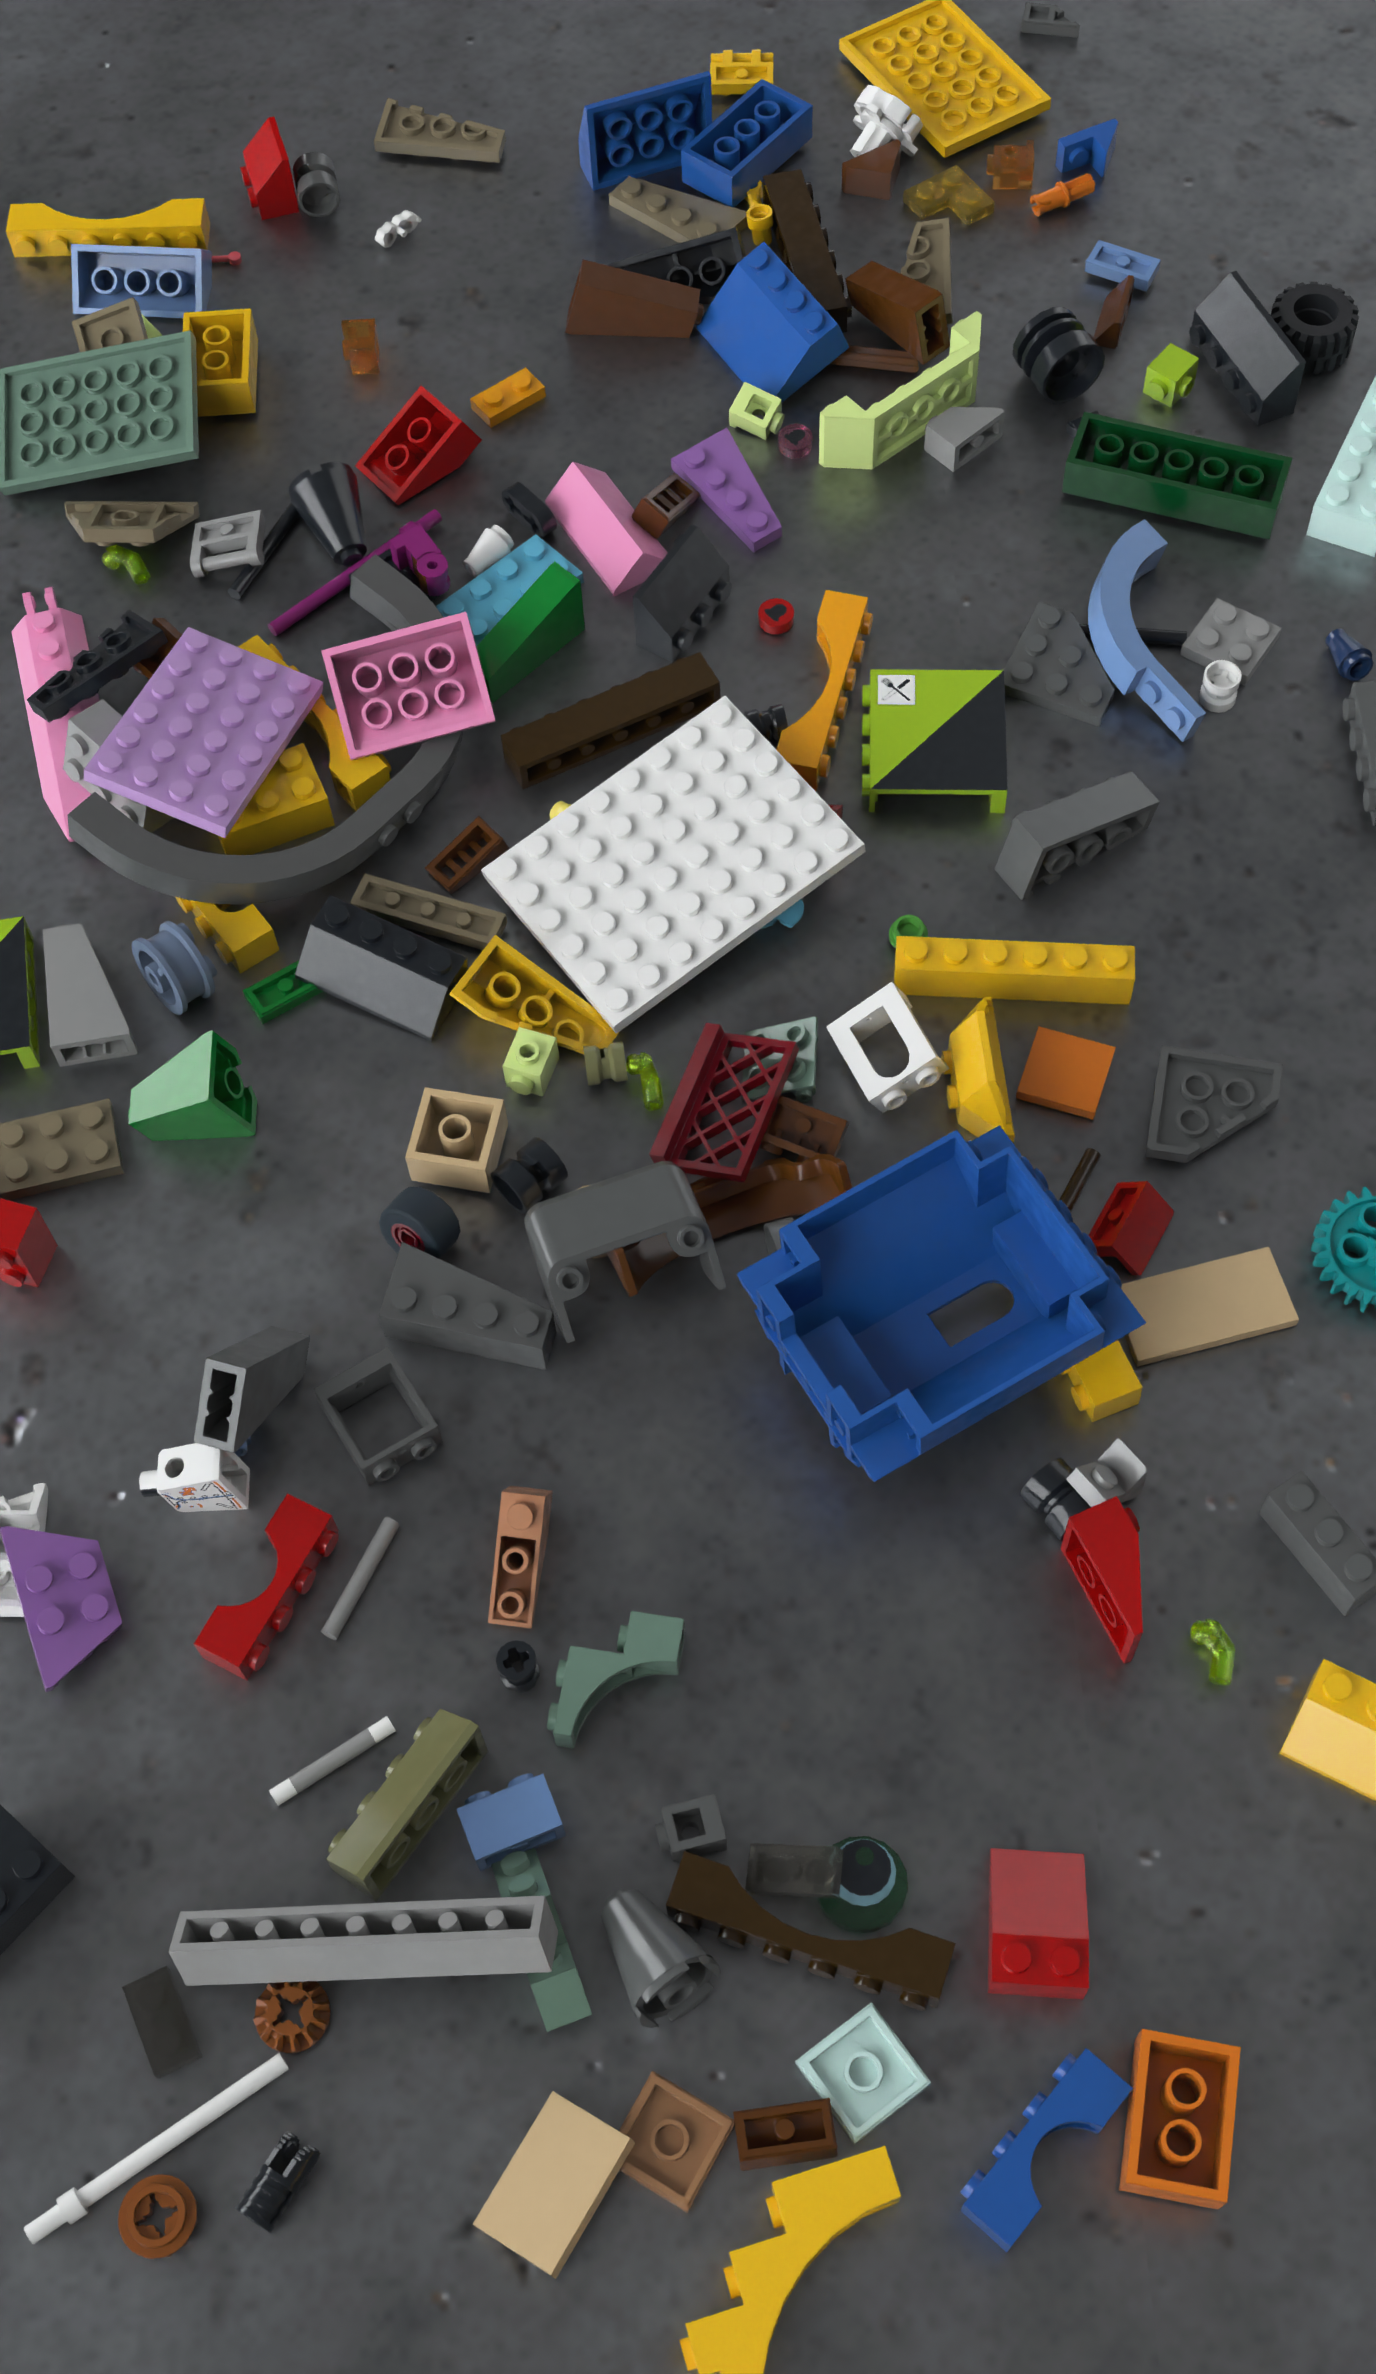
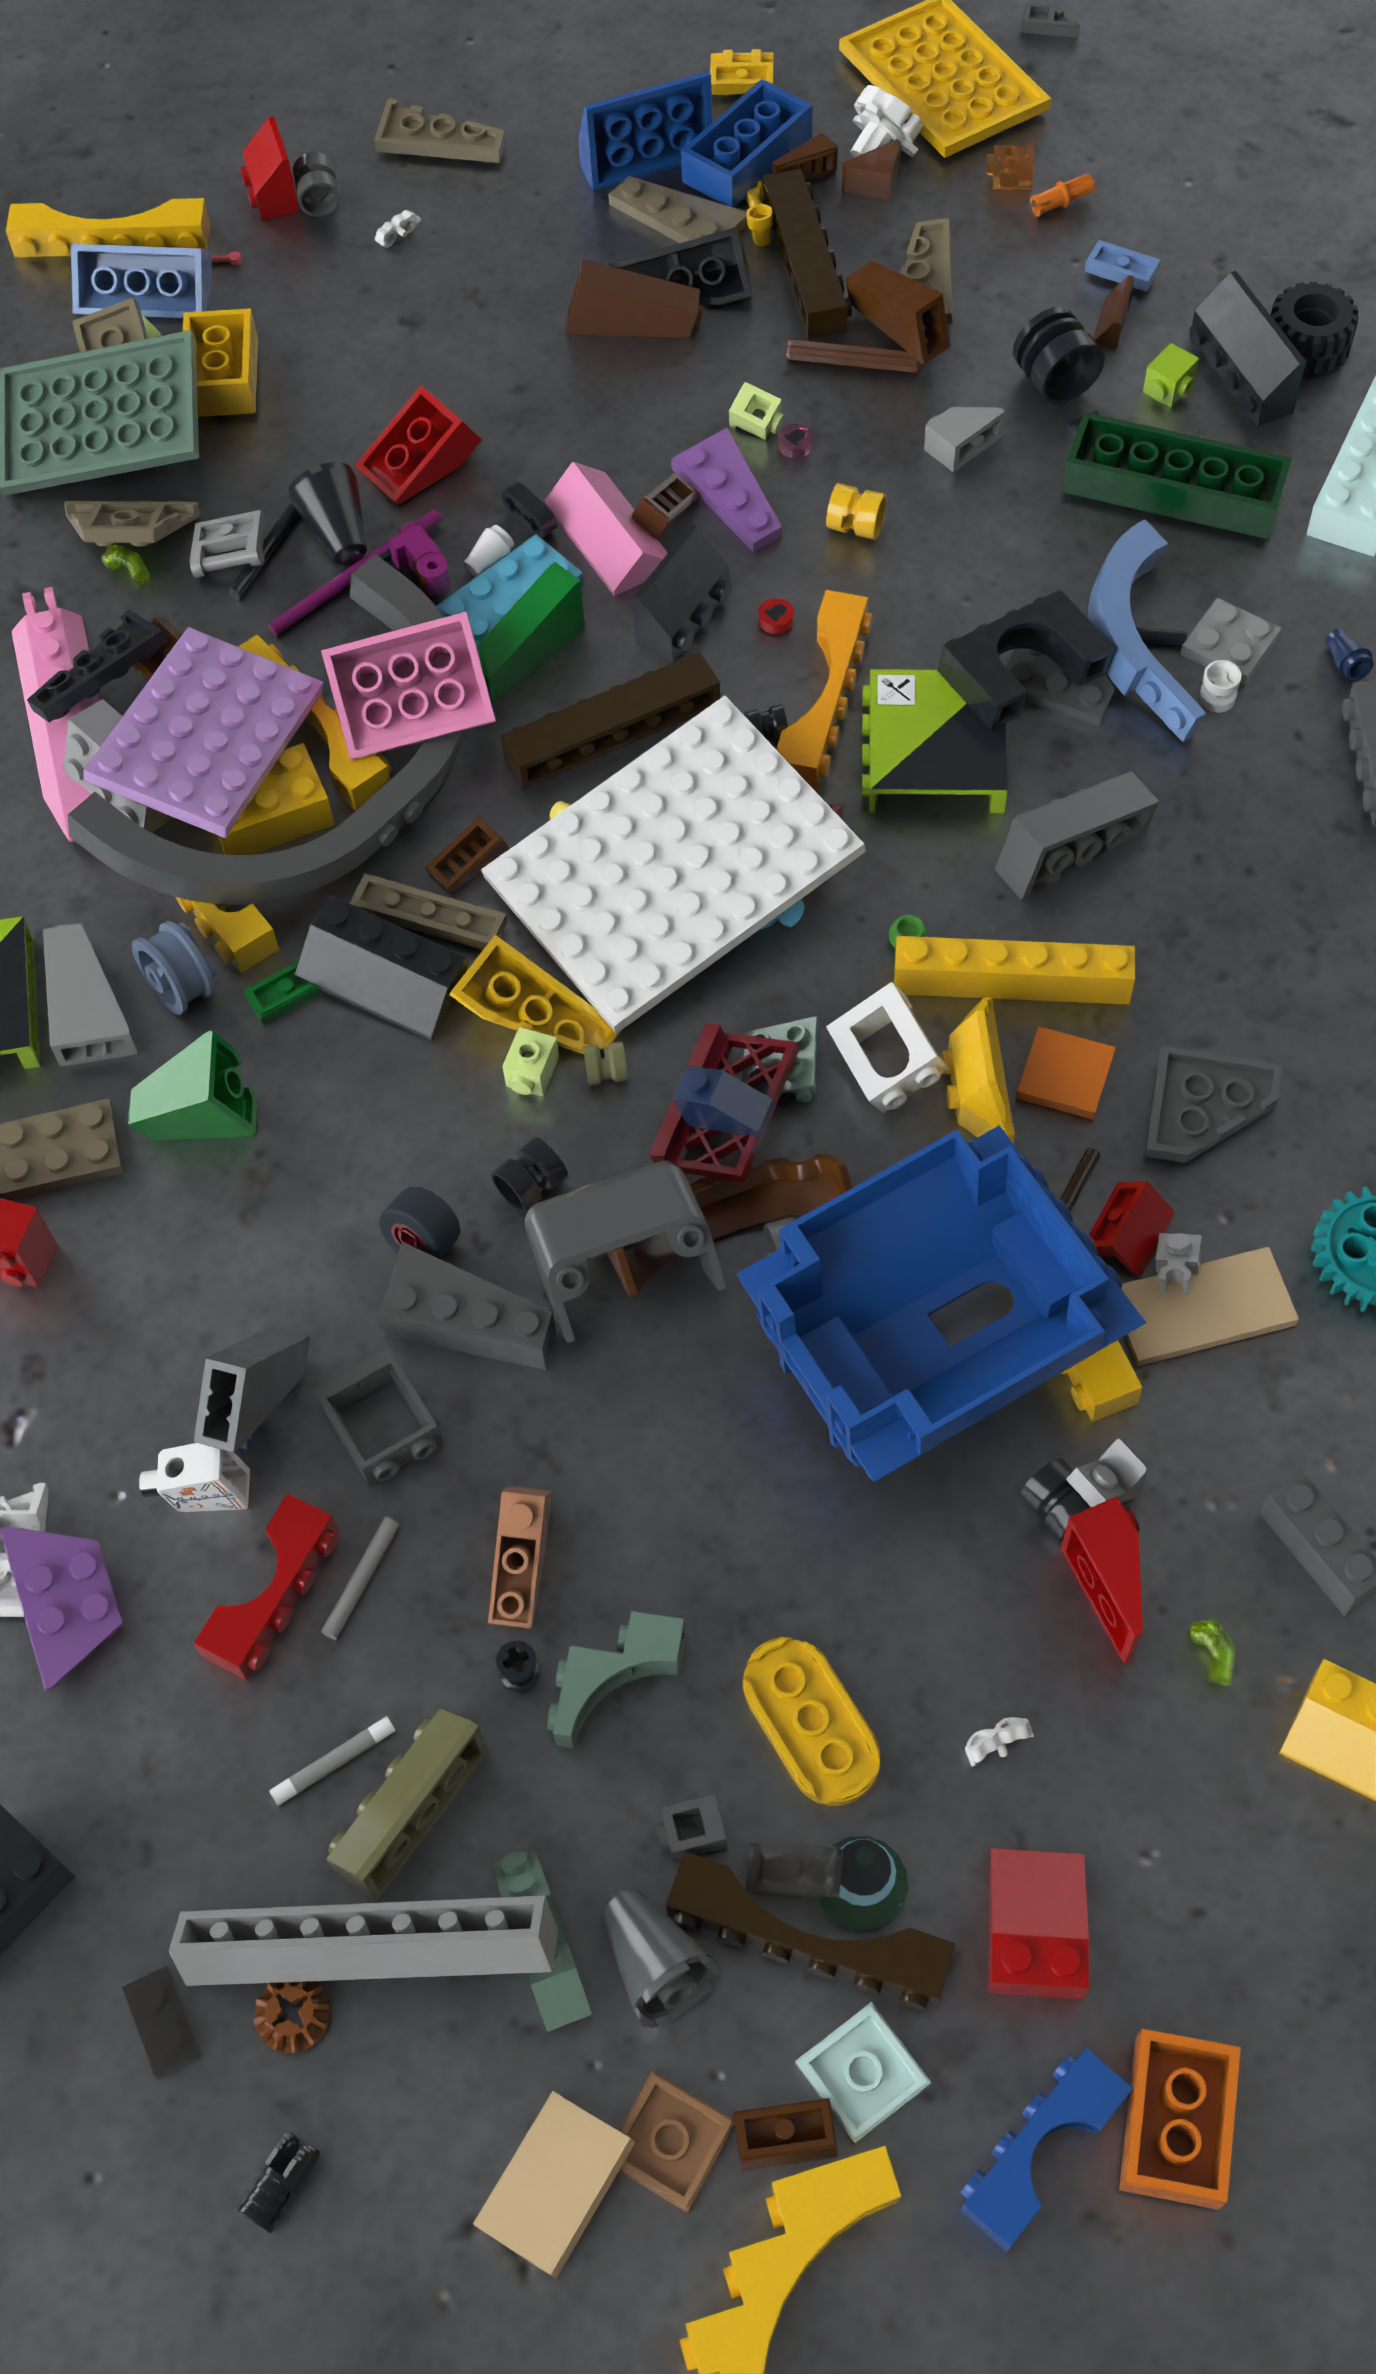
white bar [24,2053,289,2245] -> none
dark orange gear [118,2174,198,2259] -> none
clear orange brick [341,318,380,375] -> none
tan brick [405,1087,508,1193] -> none
medium blue brick [457,1773,566,1871] -> none
light orange plate [470,367,546,428] -> none
clear neon green arm [626,1052,664,1111] -> none
blue slope [696,242,849,402] -> none
reddish brown bracket [759,1095,850,1162] -> none
yellowish green slope [819,311,982,470] -> none
clear yellow plate [903,165,995,226] -> none
blue slope [1055,118,1118,178] -> none
none -> dark blue slope [673,1066,774,1137]
none -> yellow tile [743,1637,880,1806]
none -> reddish brown slope [772,133,838,182]
none -> yellow wheel [826,483,887,540]
none -> black arch [937,589,1115,730]
none -> white piece [965,1717,1034,1766]
none -> light grey plate [1155,1233,1202,1294]

